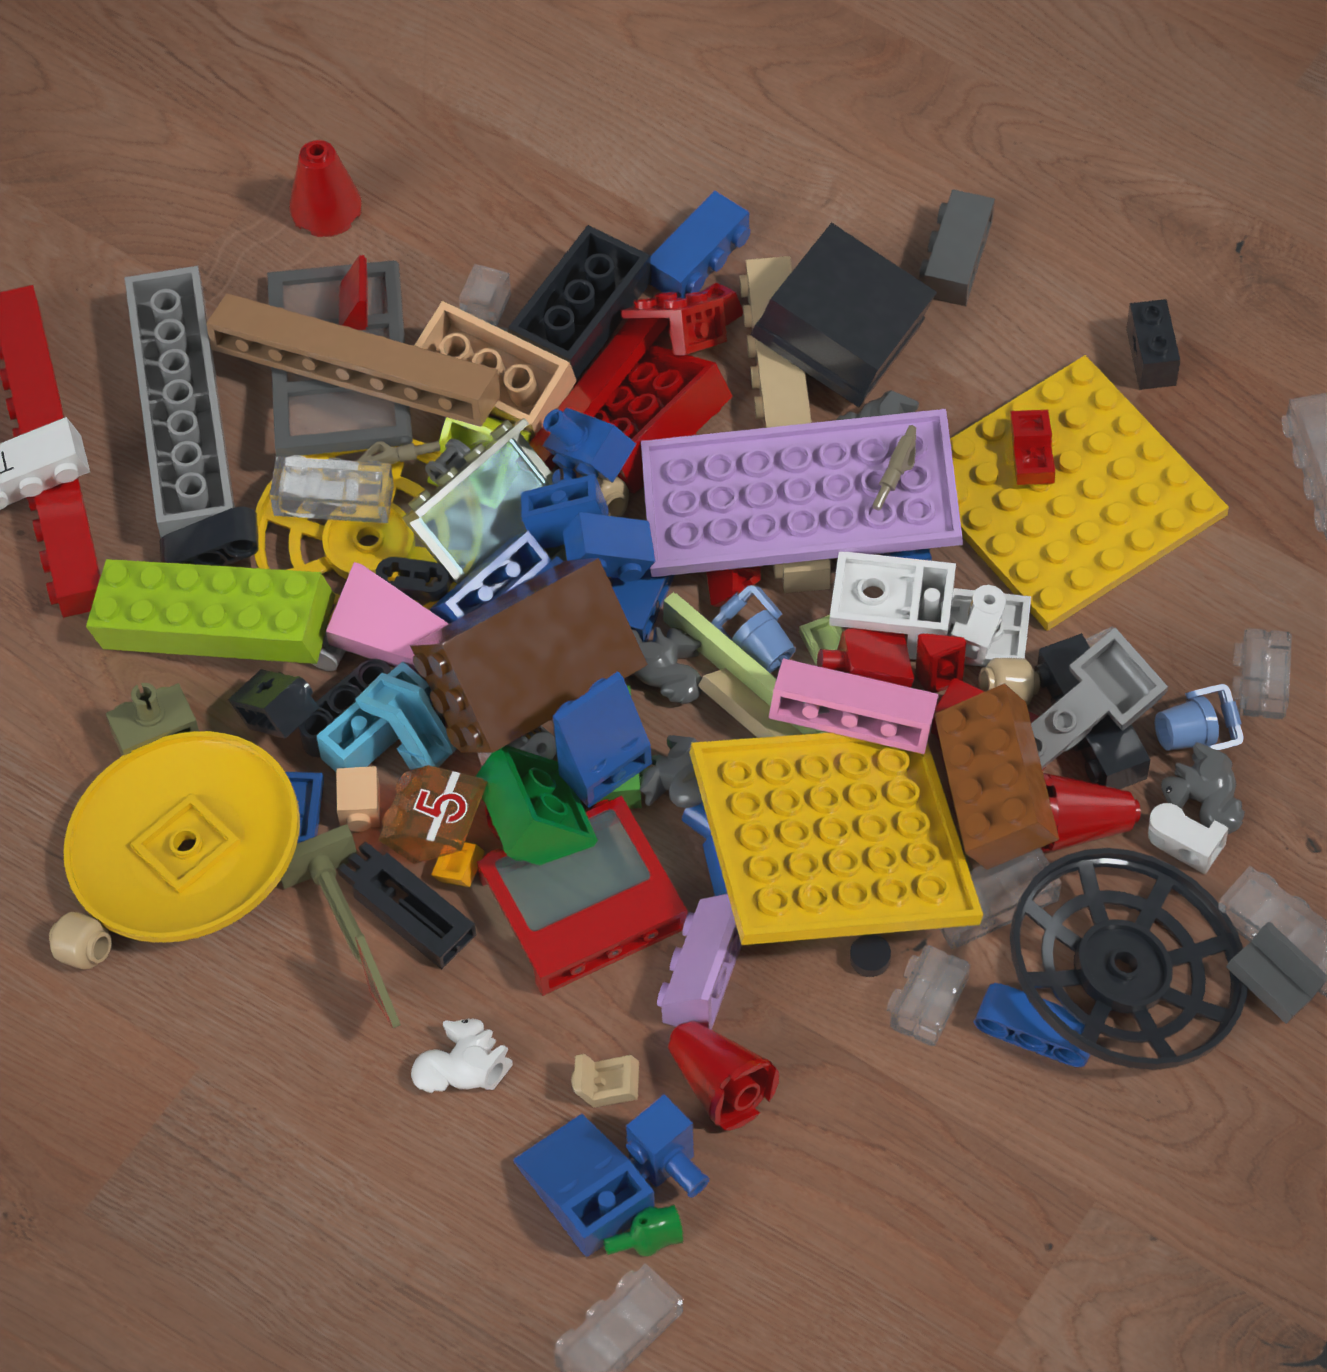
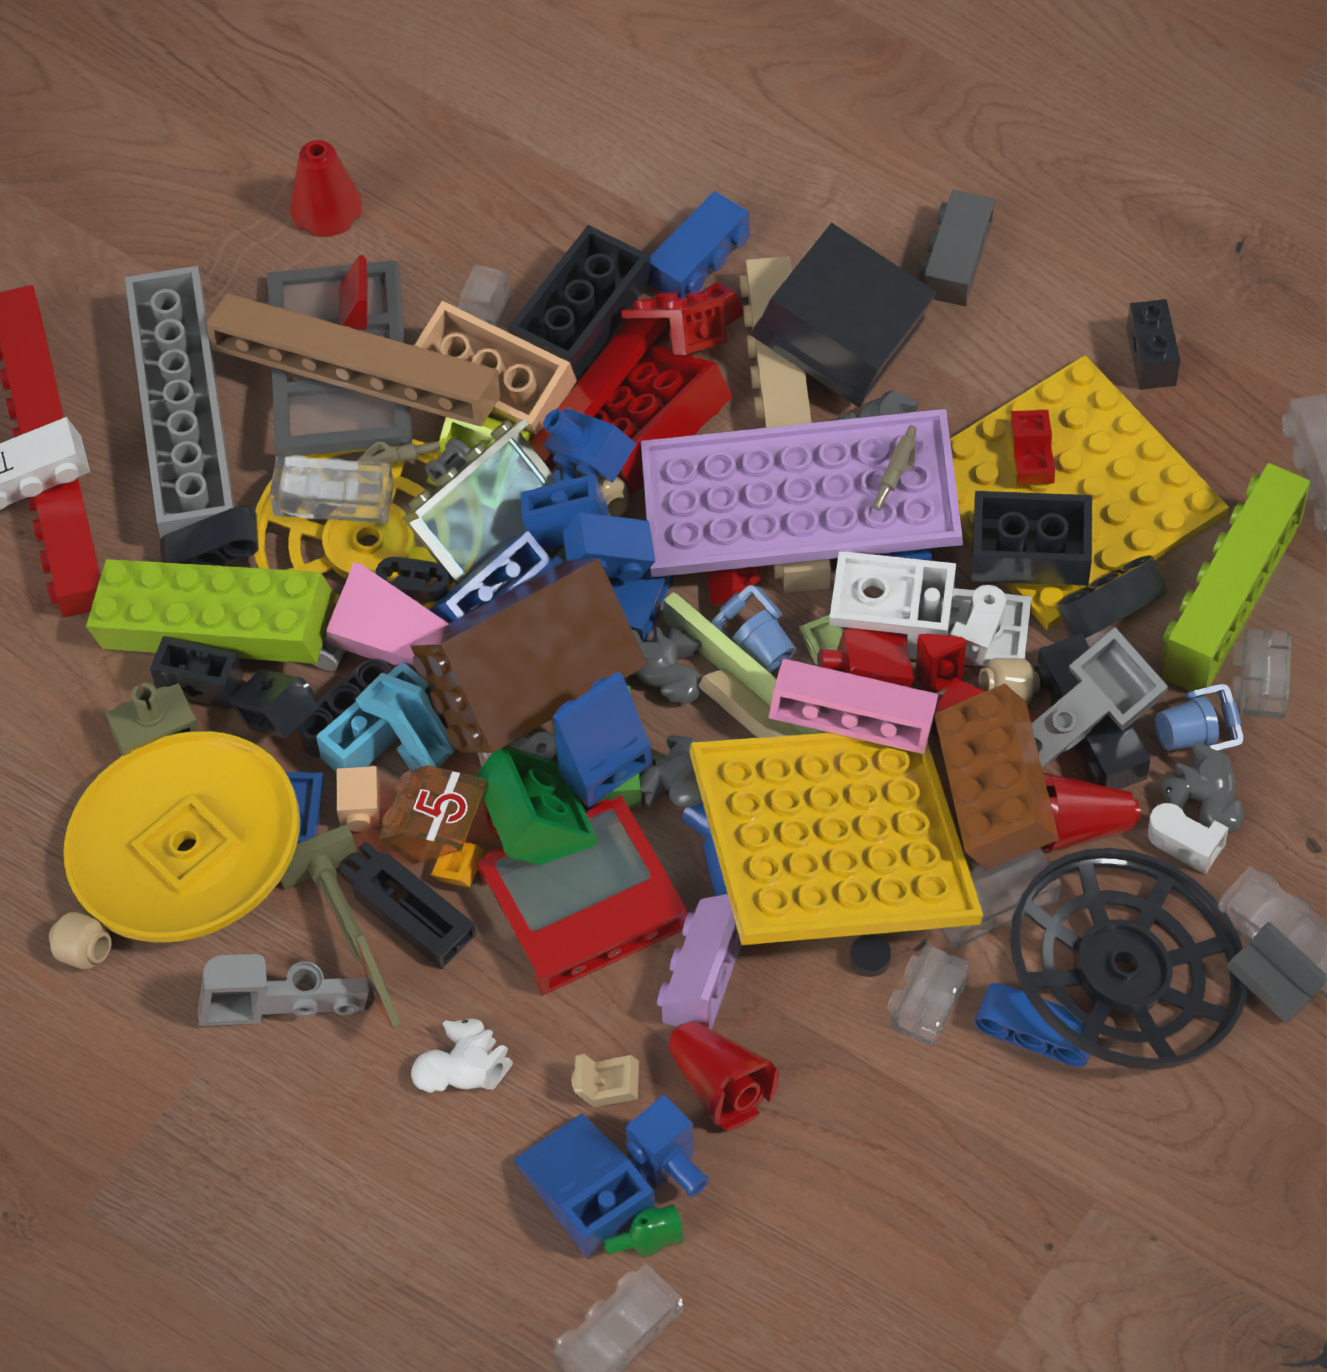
none -> black brick [150,636,243,709]
none -> light grey plate [198,954,368,1026]
none -> black brick [971,491,1092,586]
none -> black beam [1056,555,1168,638]
none -> lime brick [1159,463,1311,697]

